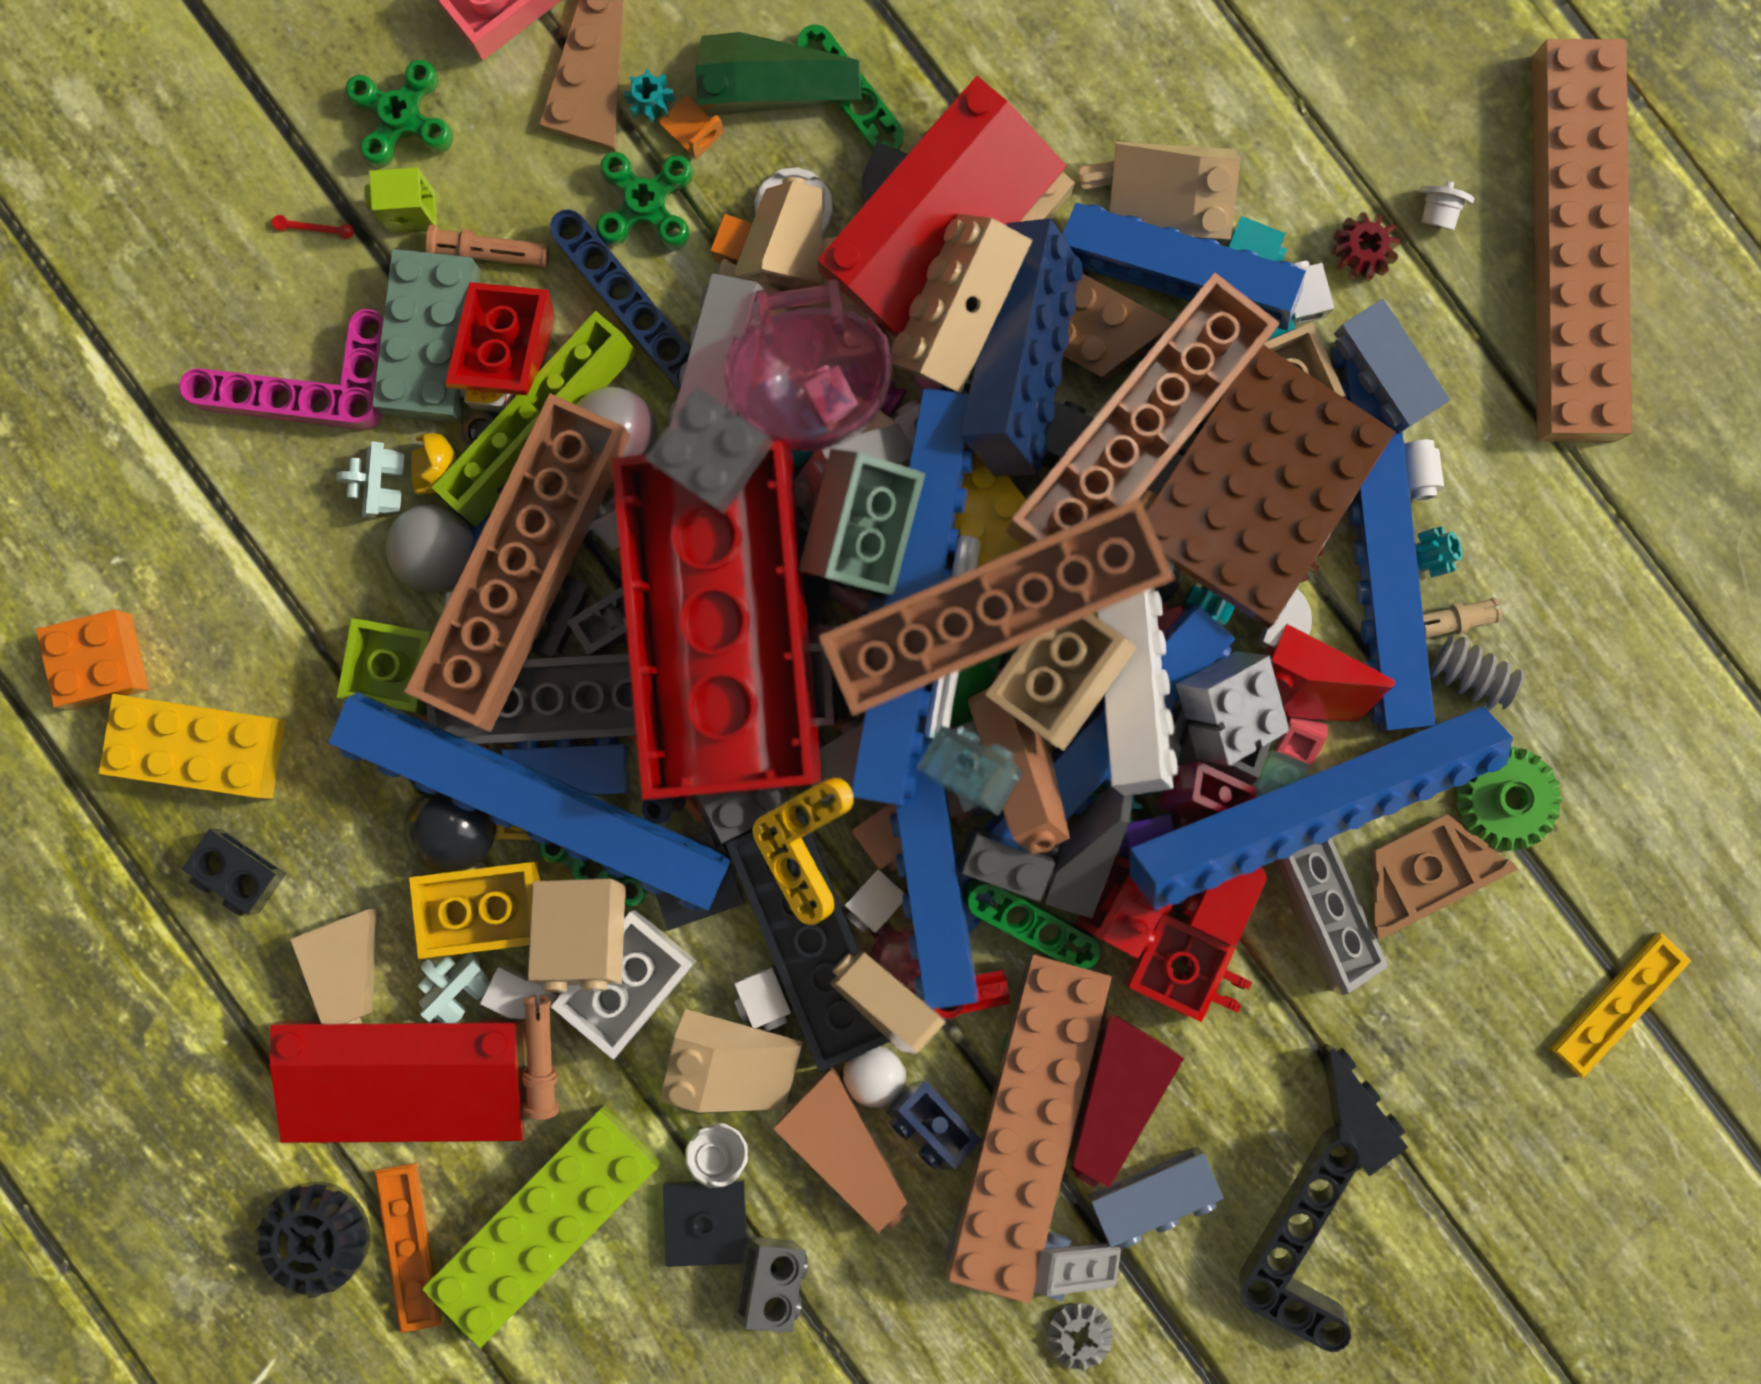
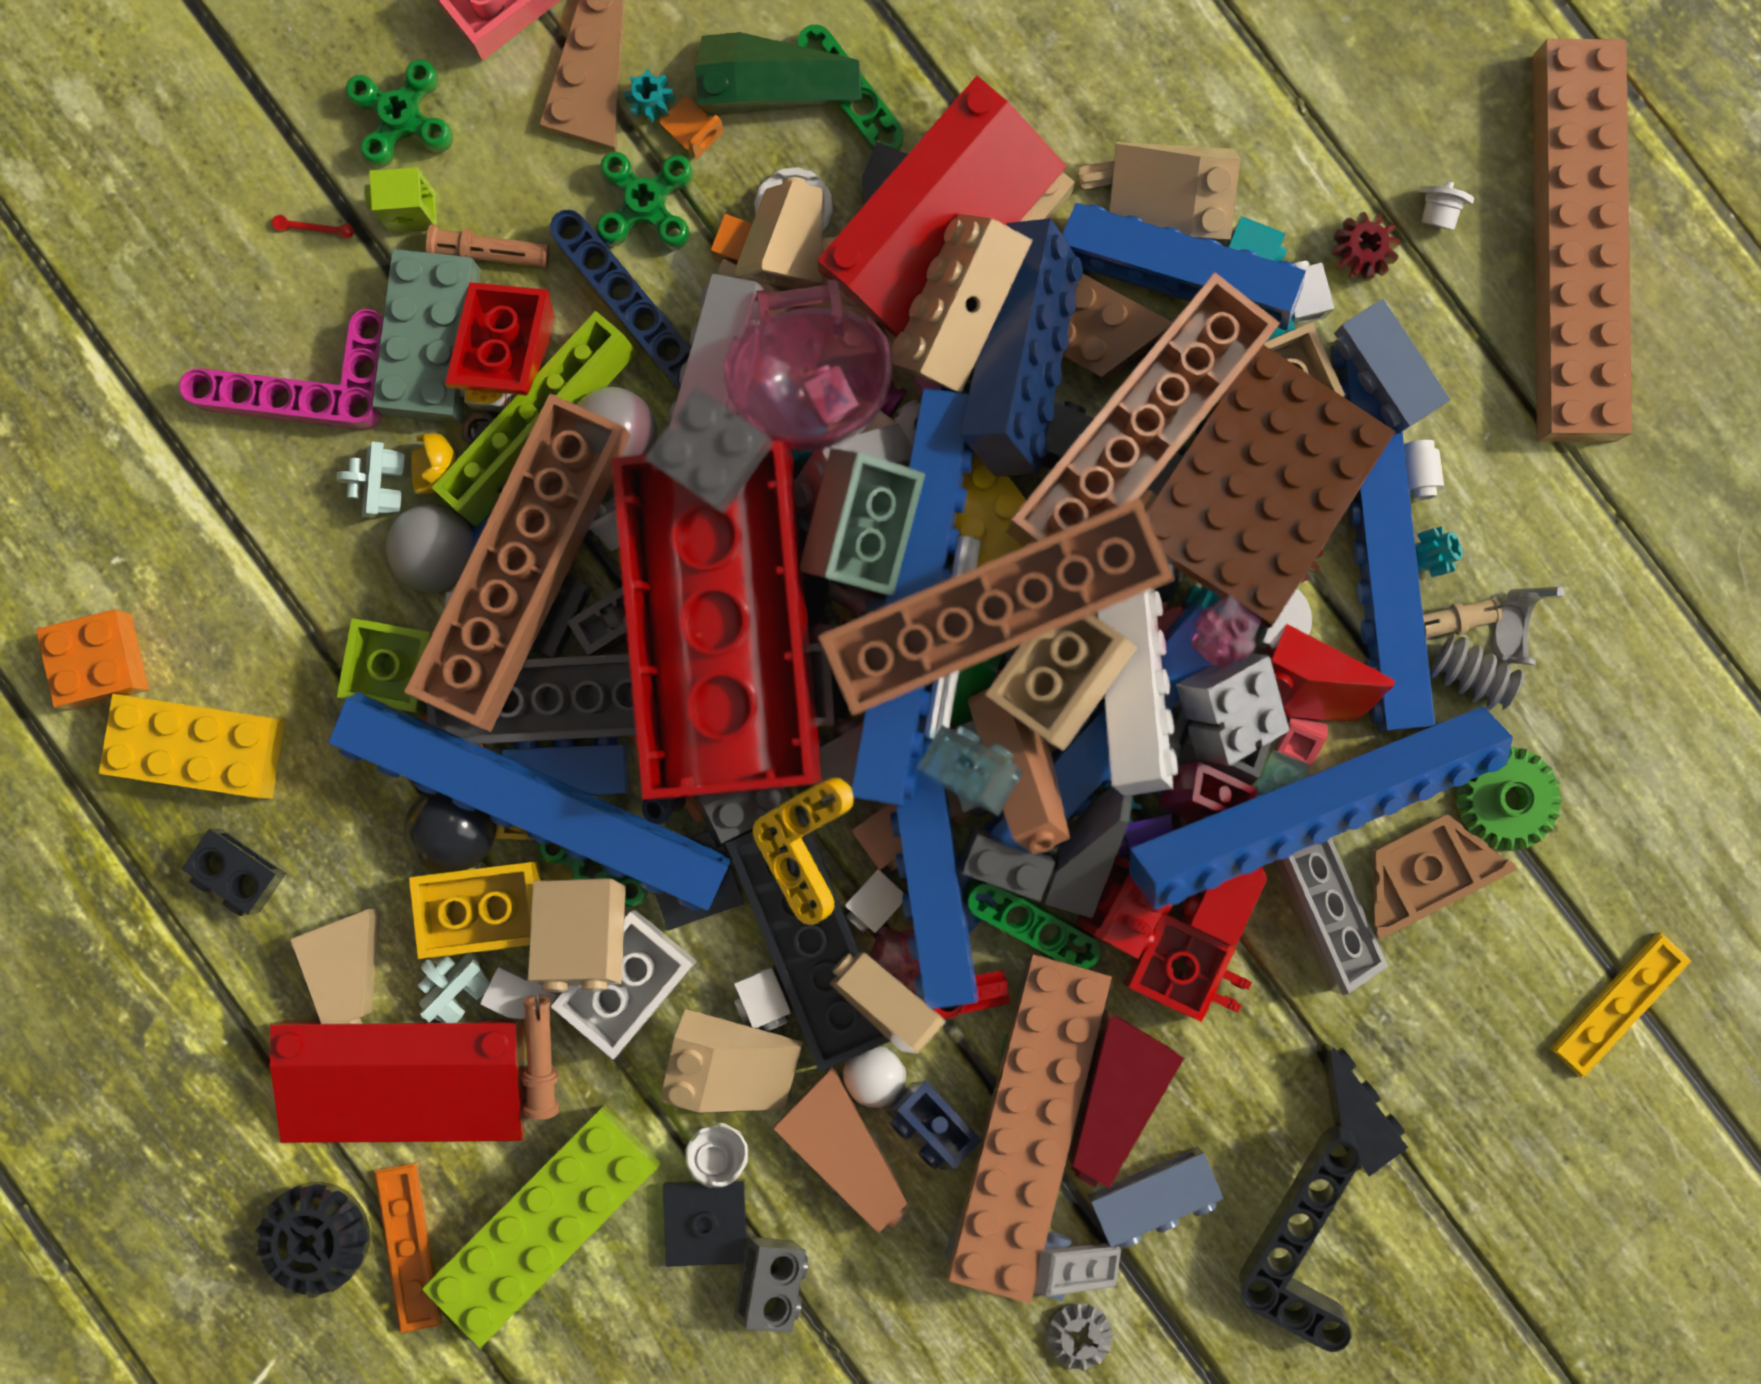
none -> clear pink brick [1190,594,1262,670]
none -> light grey helmet [1492,586,1564,665]

